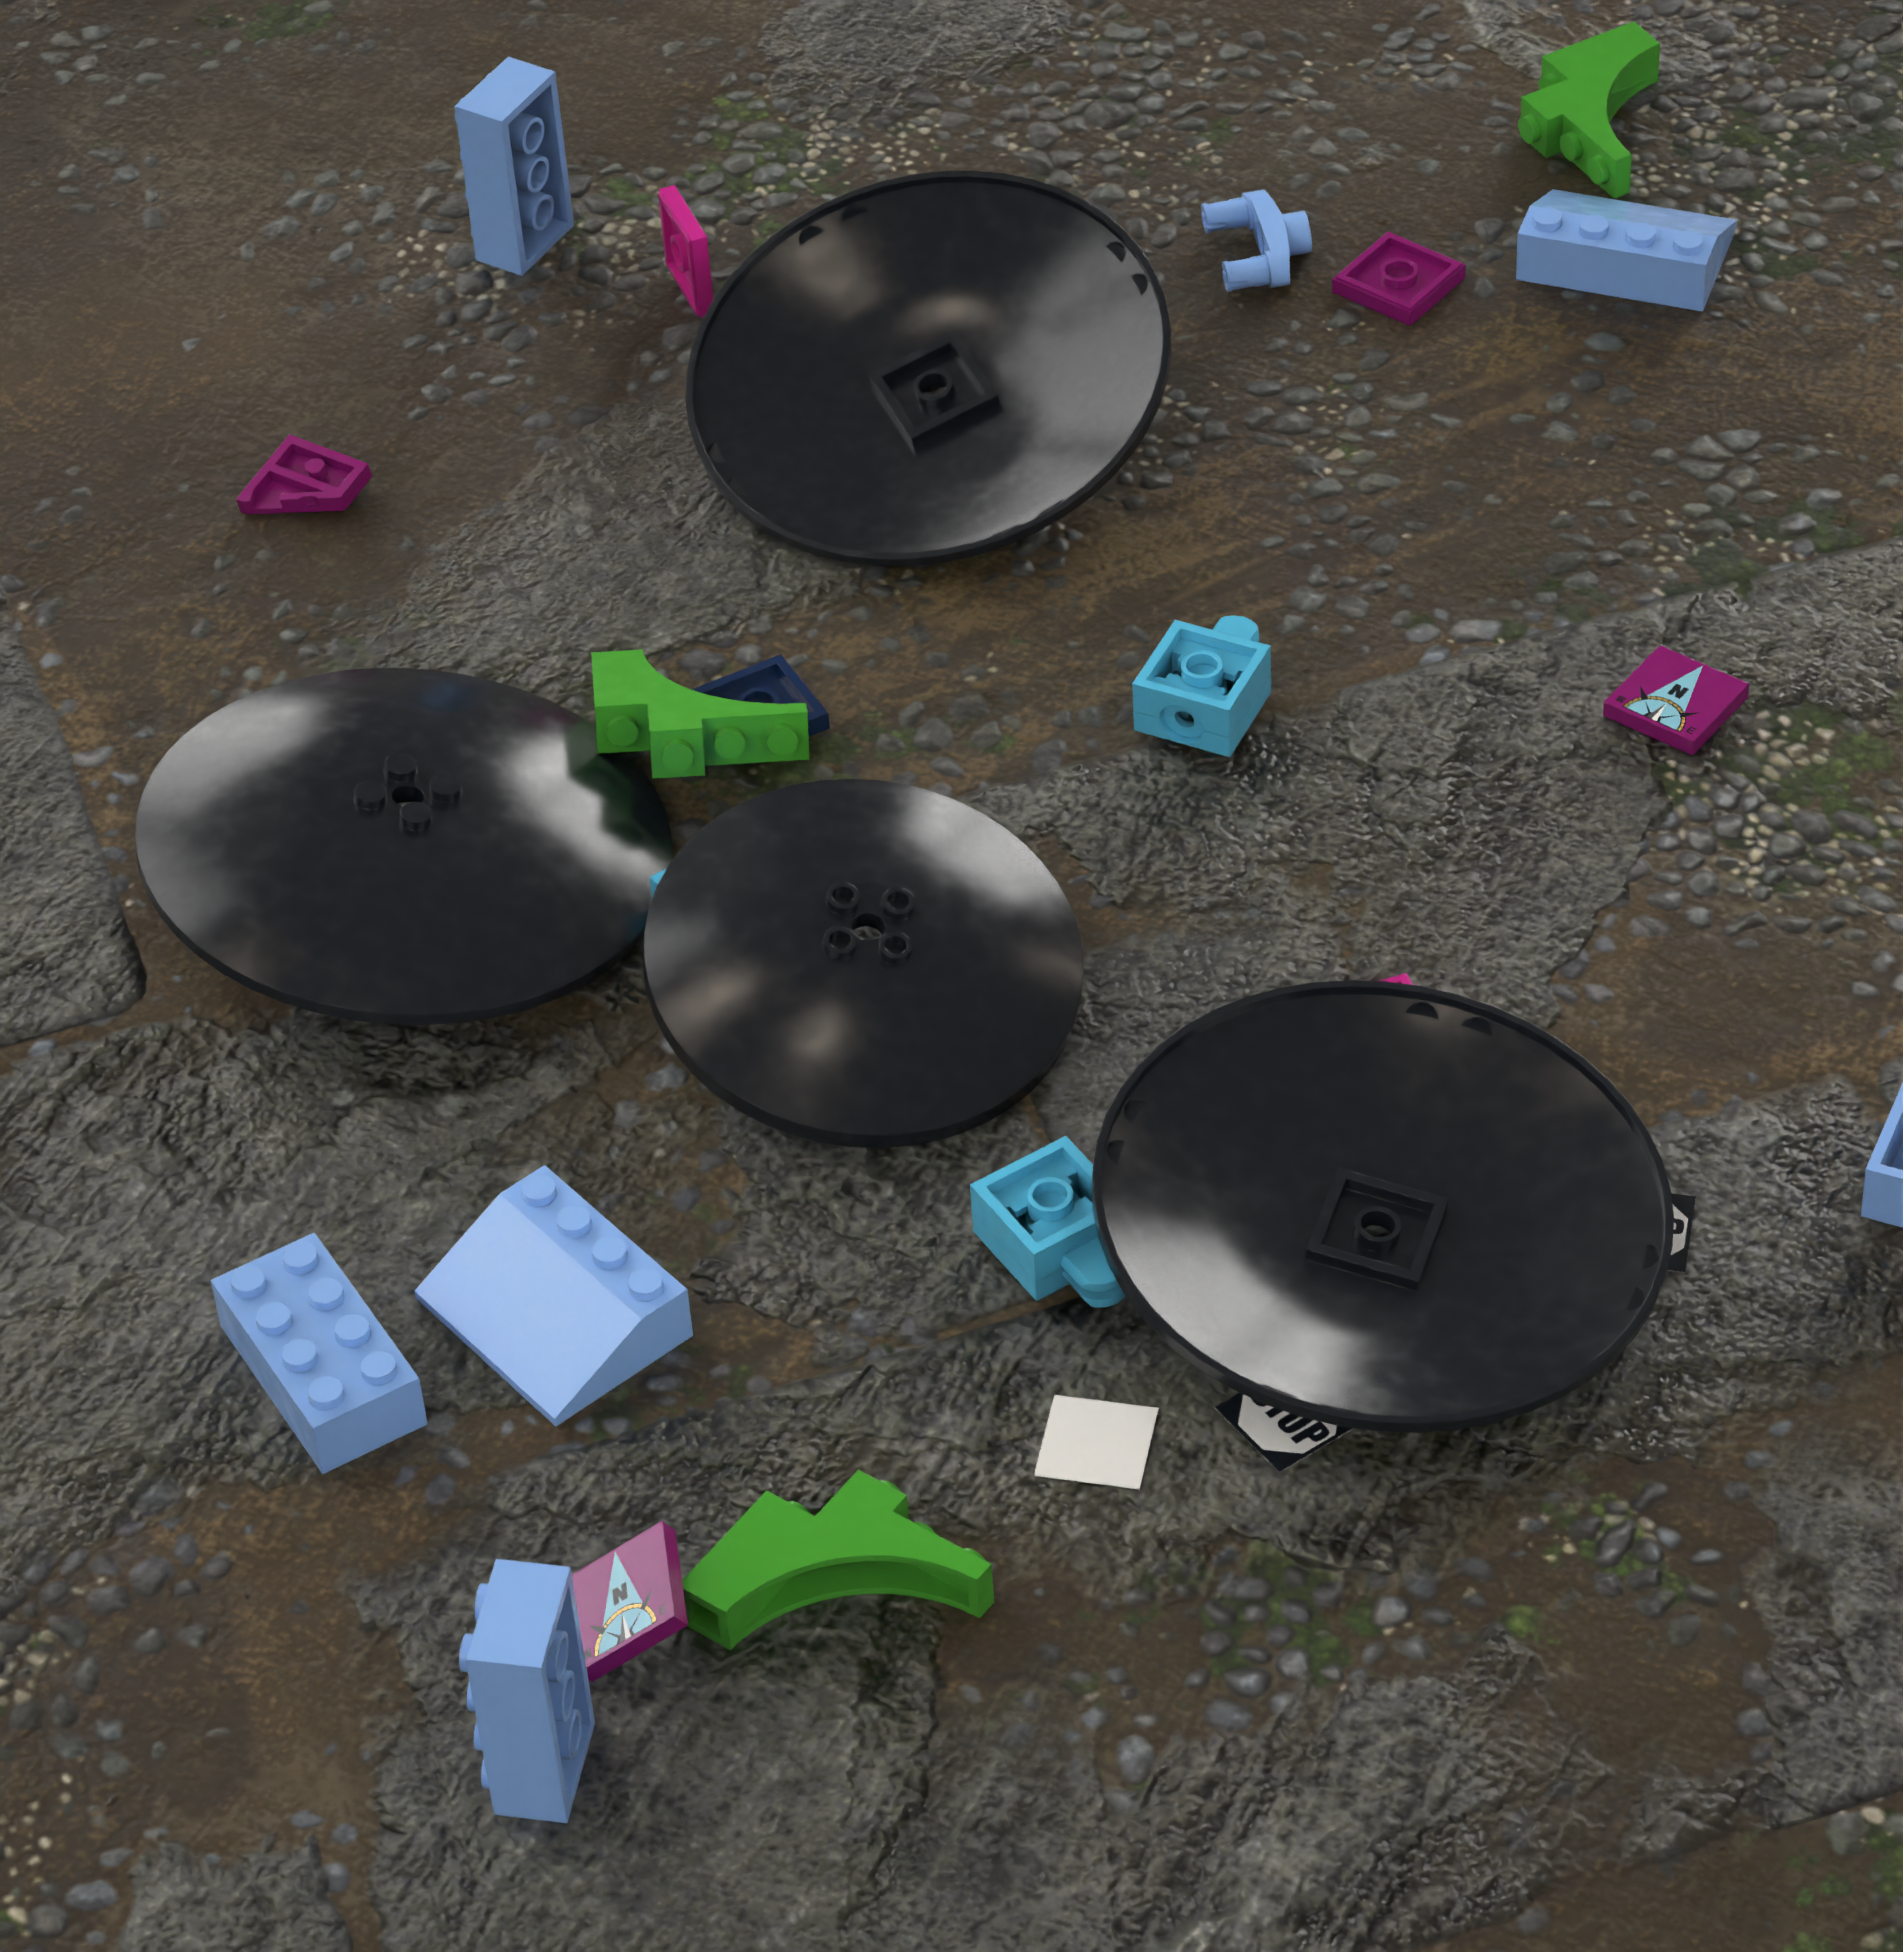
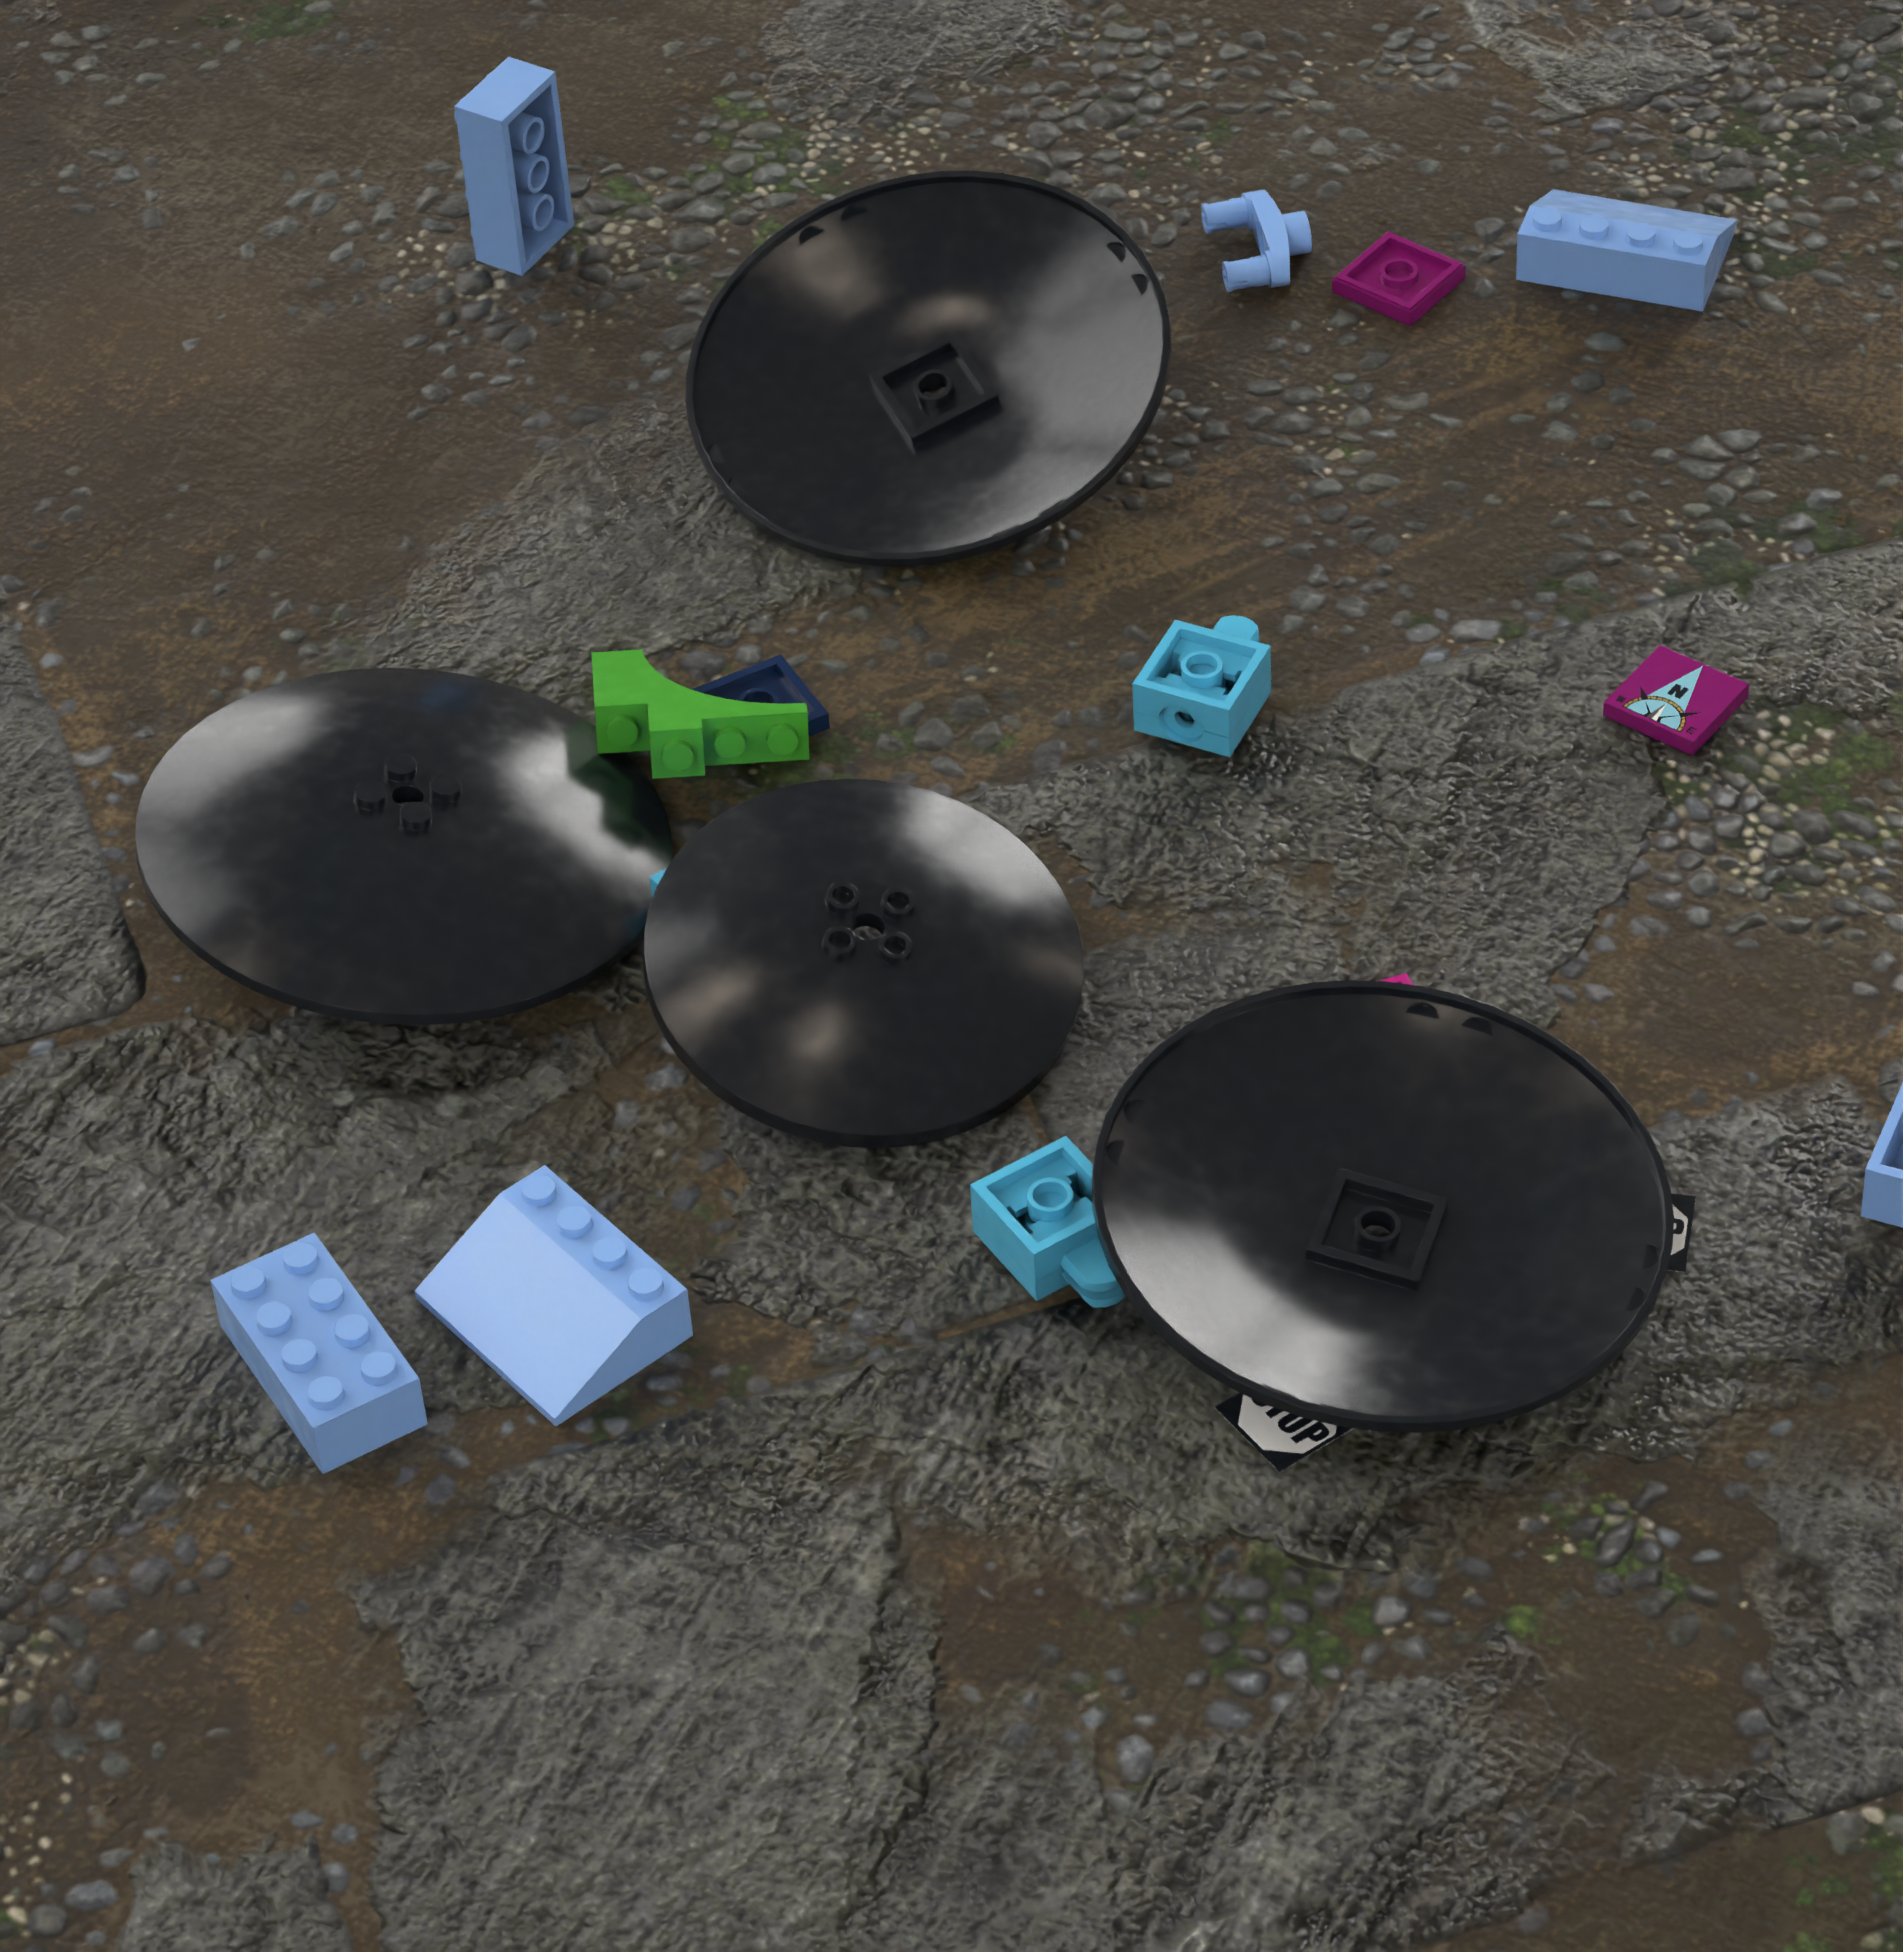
magenta wing [236,434,373,514] -> none
light blue brick [459,1559,595,1823] -> none
tile [572,1521,688,1682] -> none
dark pink tile [658,185,713,318] -> none
bright green arch [682,1469,994,1651] -> none
white sticker [1034,1395,1159,1490] -> none
bright green arch [1518,21,1660,199] -> none

